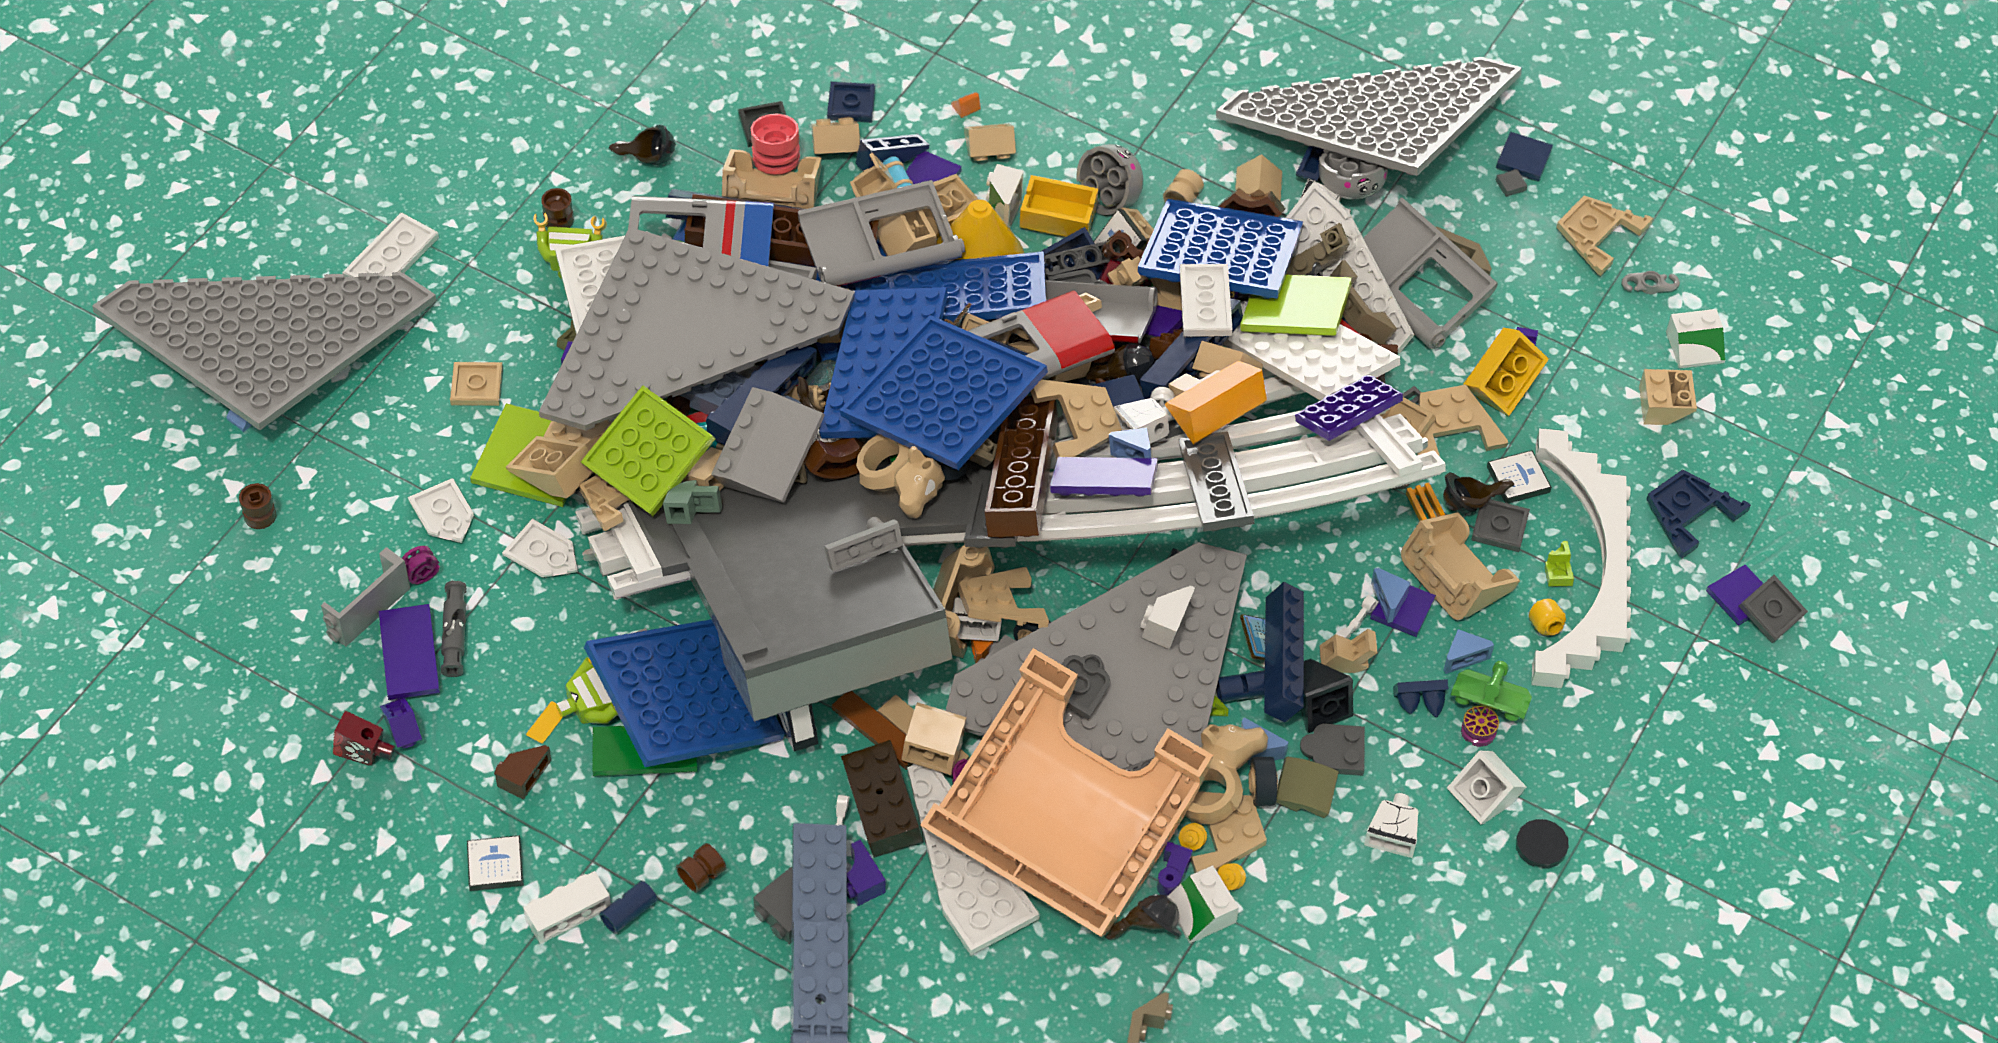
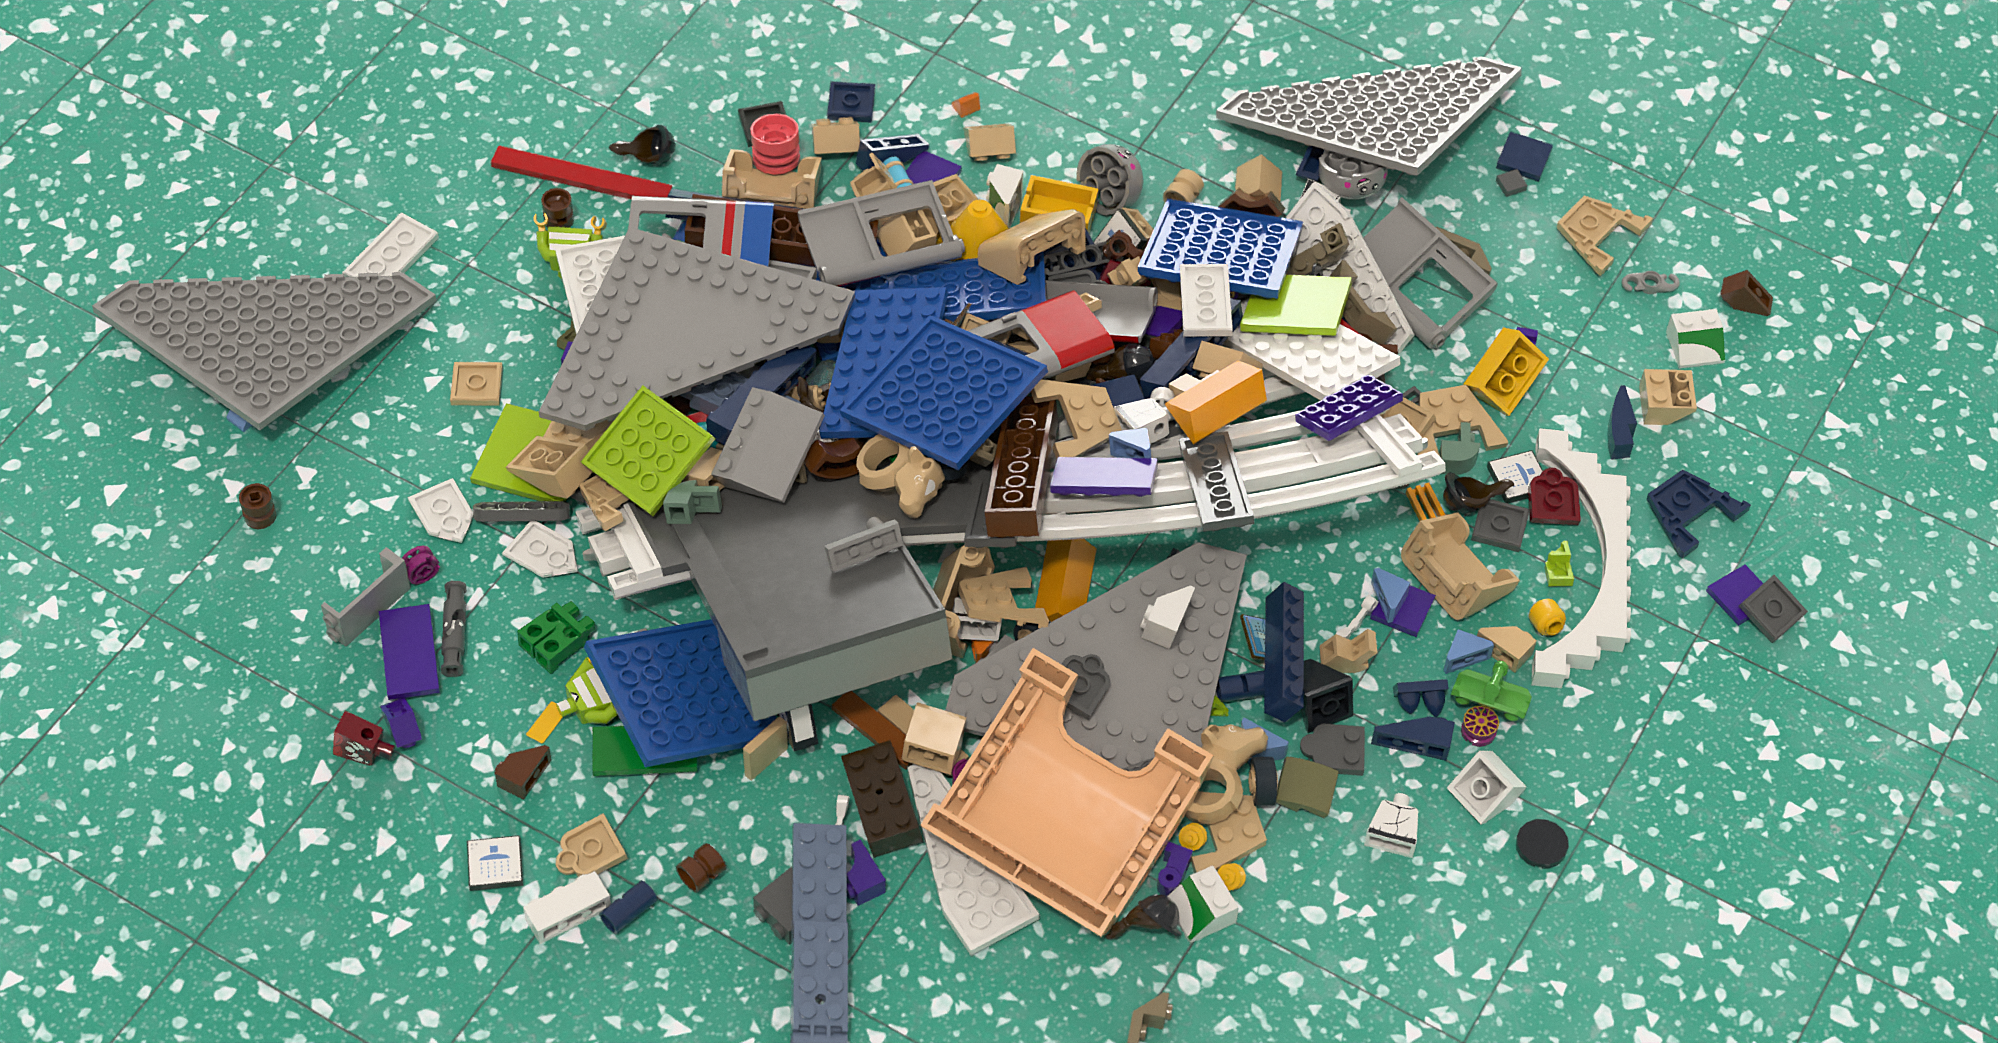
none -> dark grey beam [473,501,570,522]
none -> red tile [491,145,673,200]
none -> green hips [517,601,595,674]
none -> tan plate [556,814,628,877]
none -> tan tile [743,717,788,781]
none -> tan windscreen [978,209,1086,285]
none -> light orange slope [1035,538,1096,622]
none -> dark blue slope [1371,716,1455,761]
none -> sand green brick [1439,422,1480,475]
none -> tan slope [1477,626,1537,673]
none -> dark red plate [1528,467,1581,525]
none -> dark blue slope [1607,385,1637,460]
none -> reddish brown slope [1721,270,1773,316]

